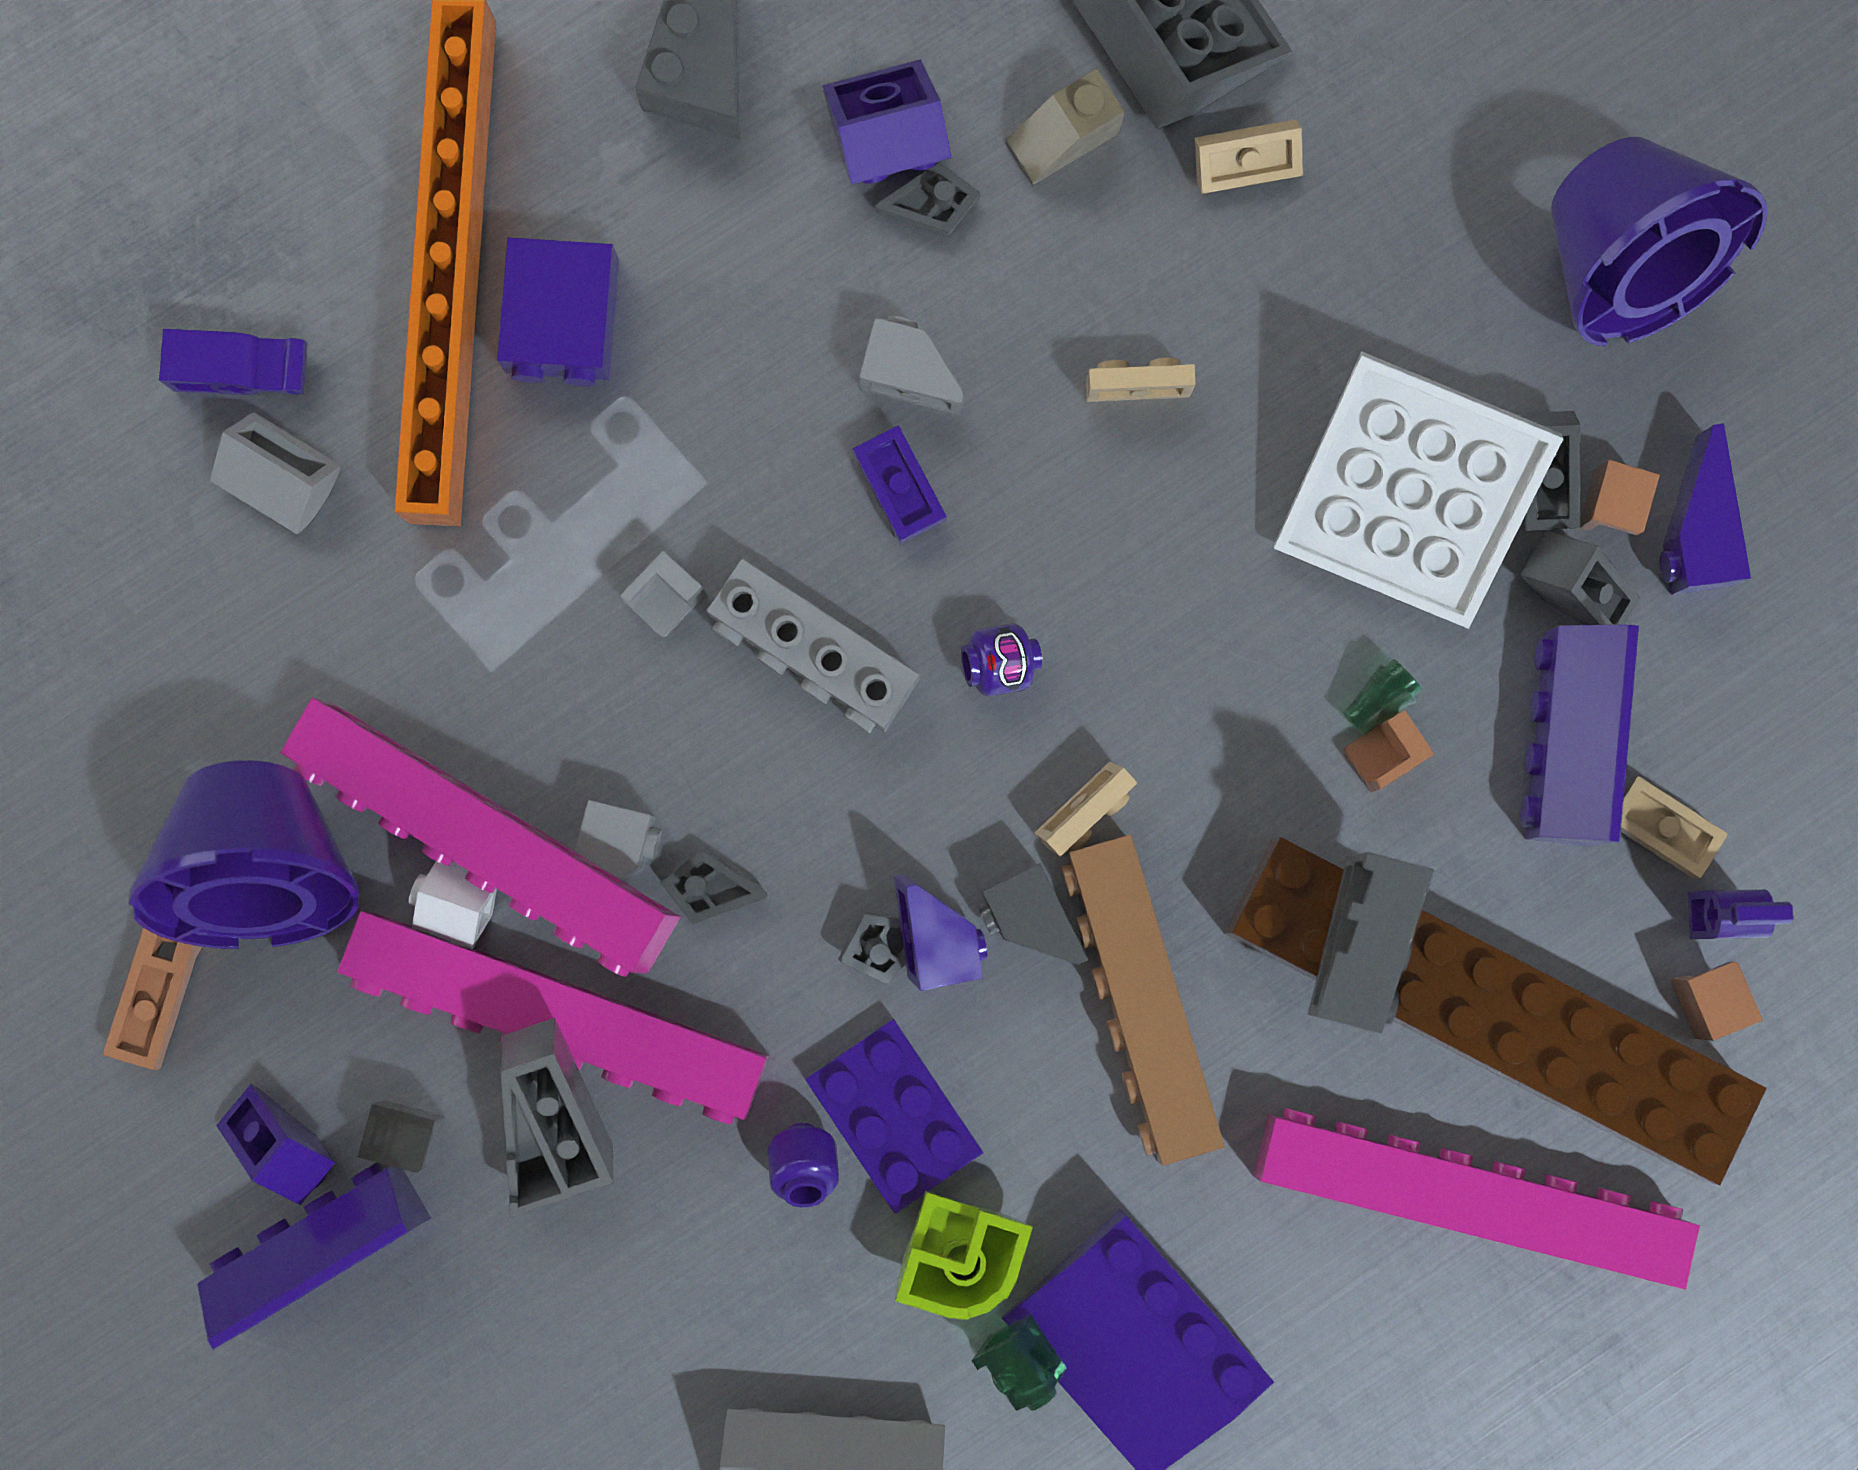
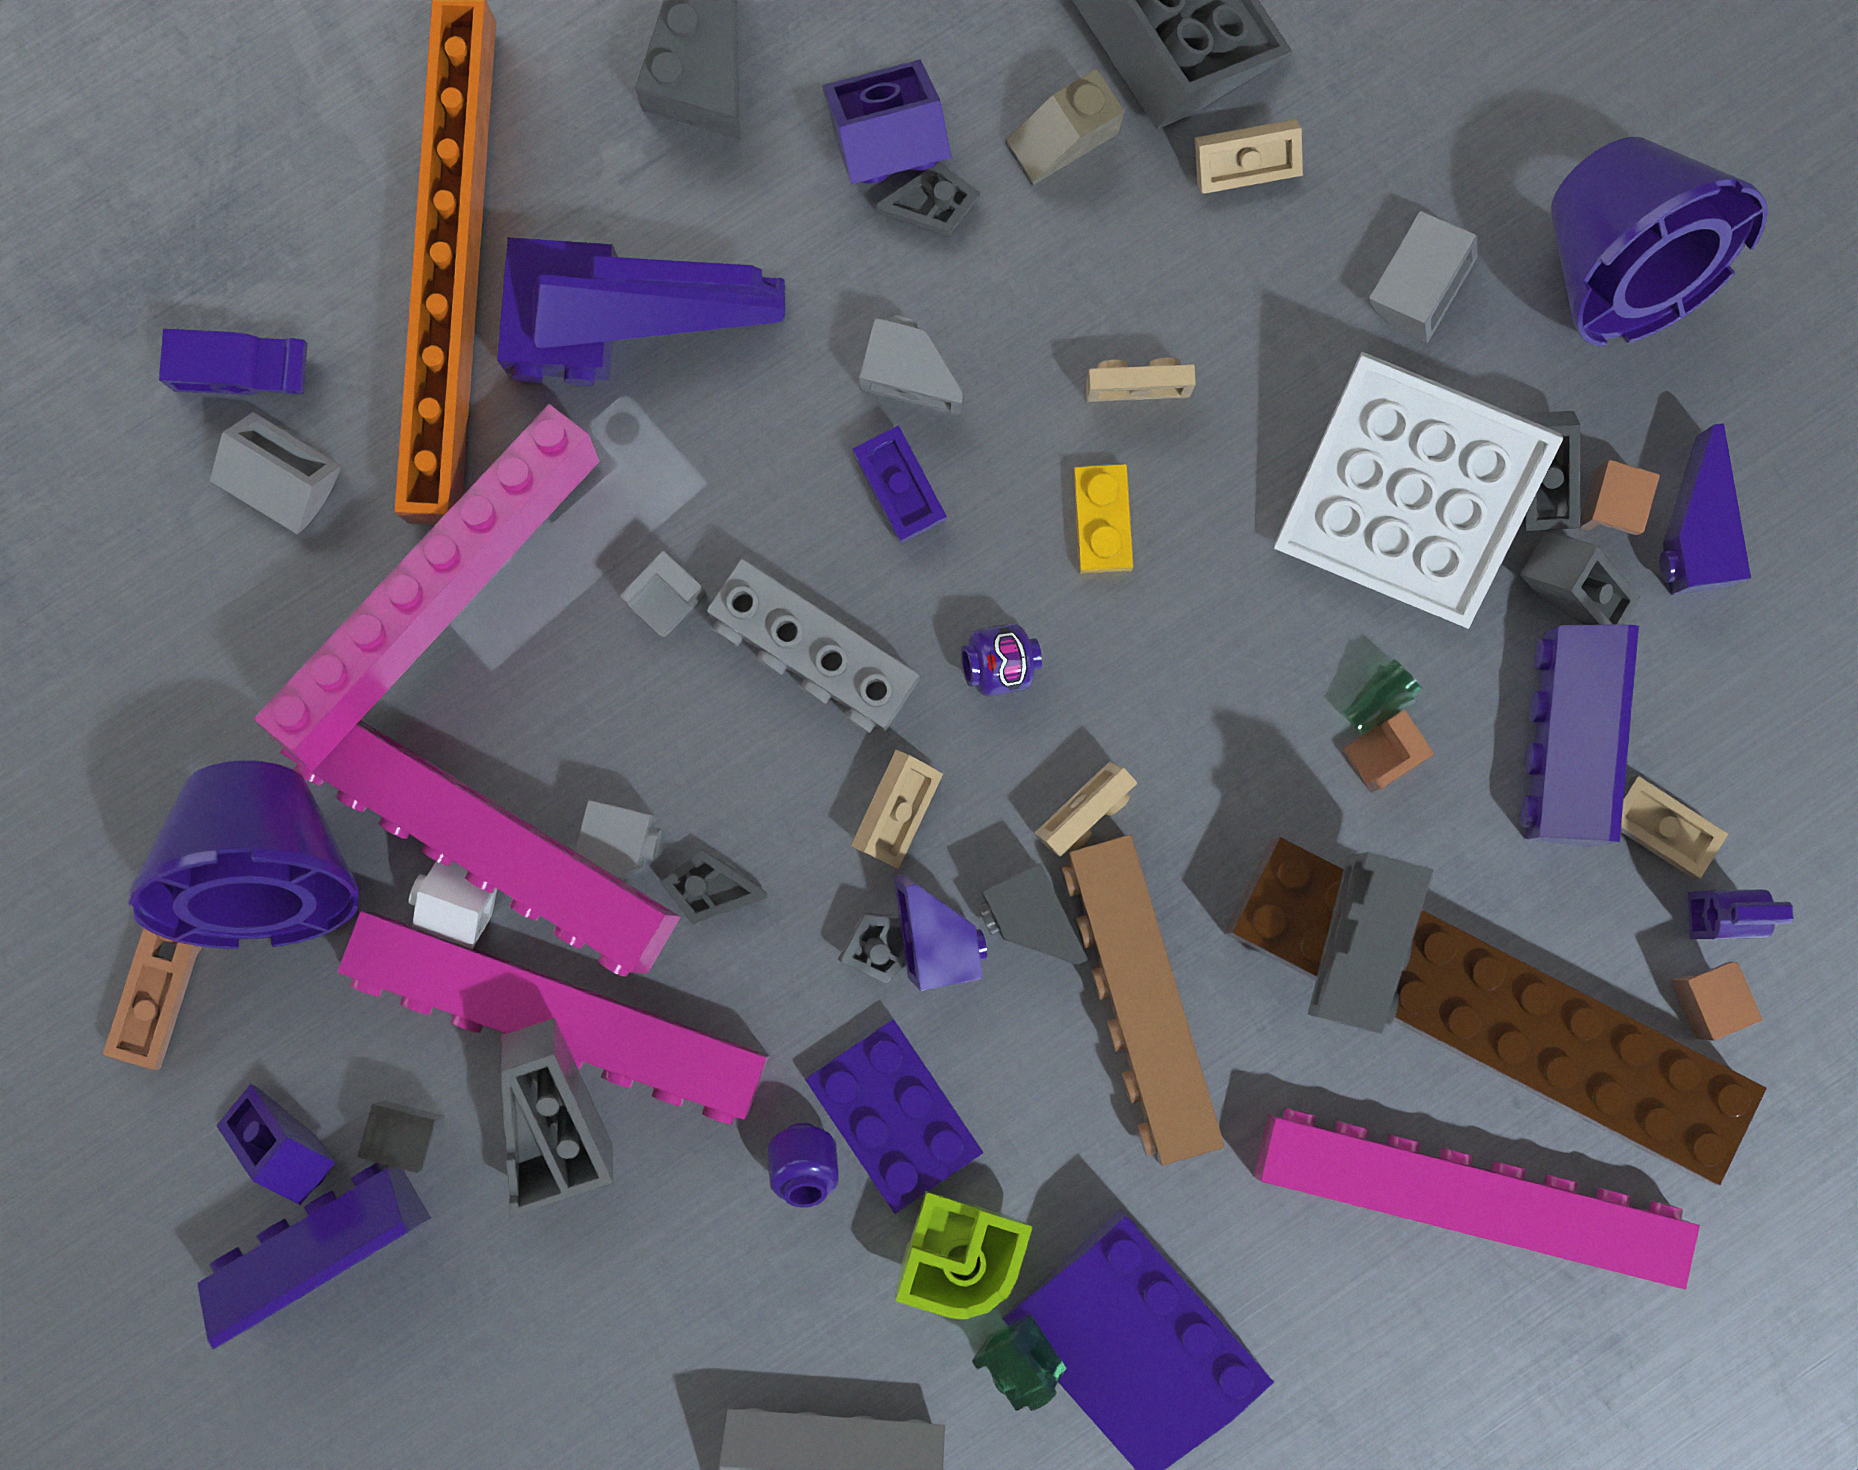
none -> dark pink brick [253,404,600,772]
none -> dark purple wedge [532,256,785,349]
none -> tan plate [851,750,943,869]
none -> yellow plate [1073,464,1133,574]
none -> light grey brick [1369,211,1478,344]

